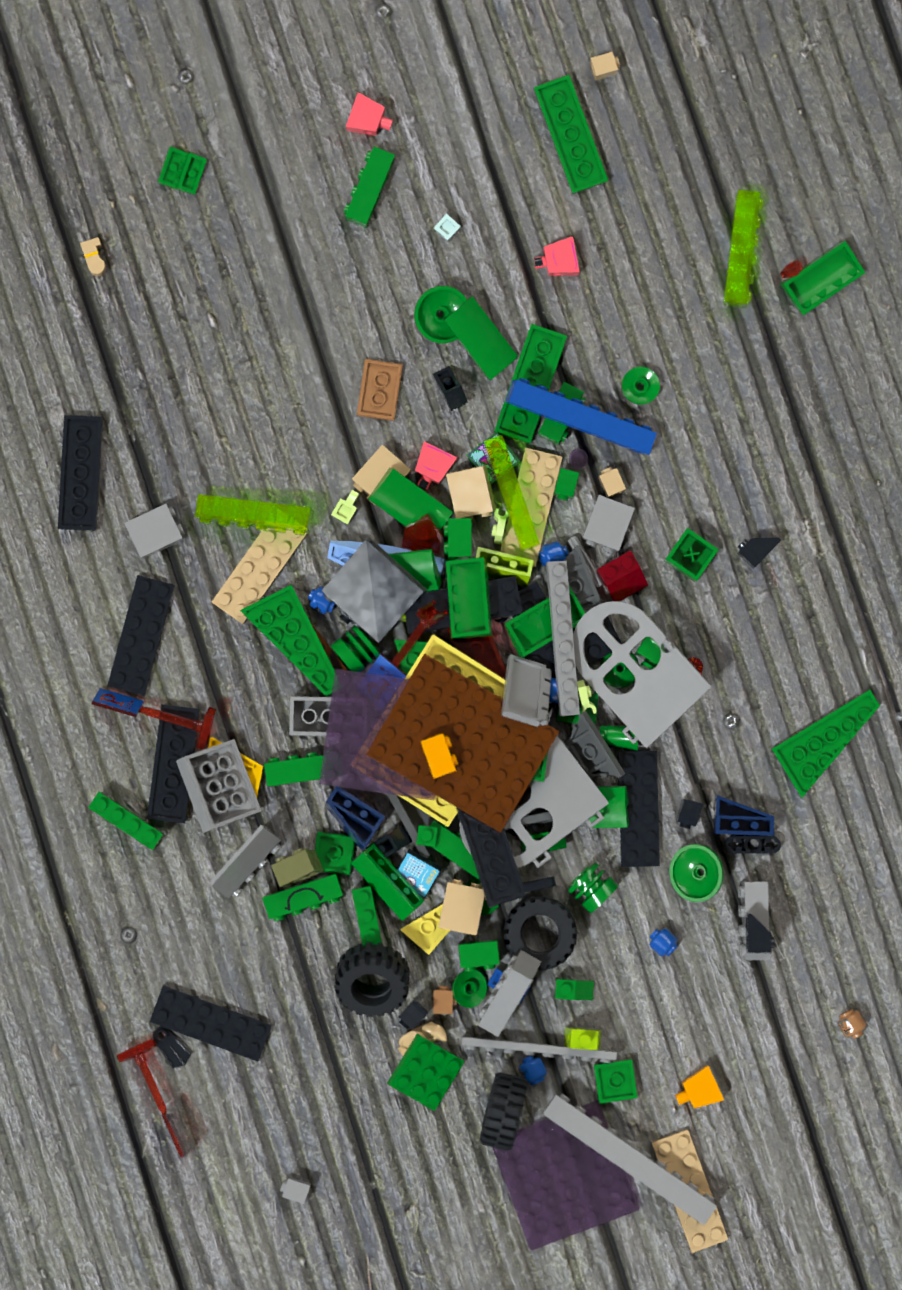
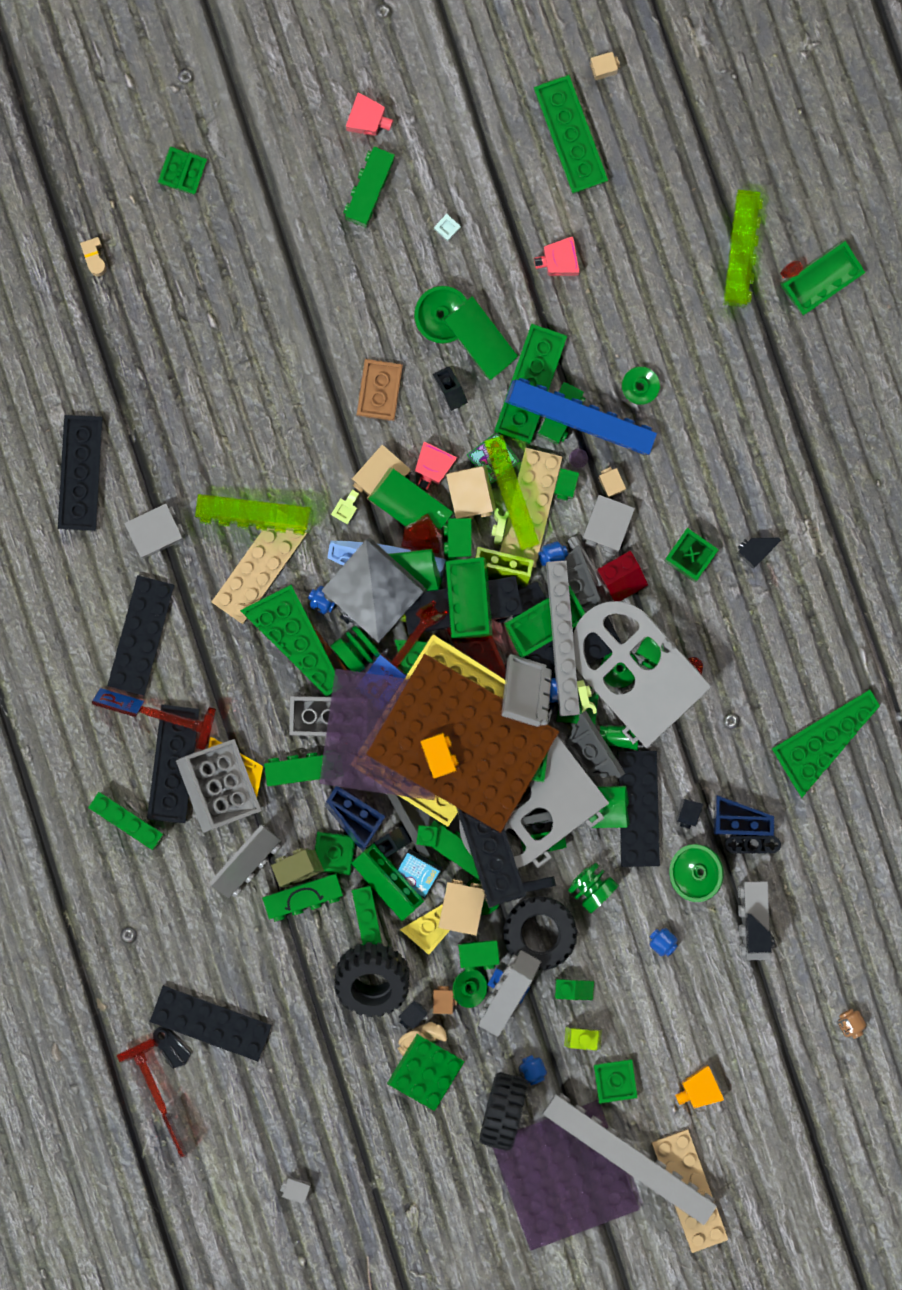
light grey plate [462,1036,617,1063] -> none

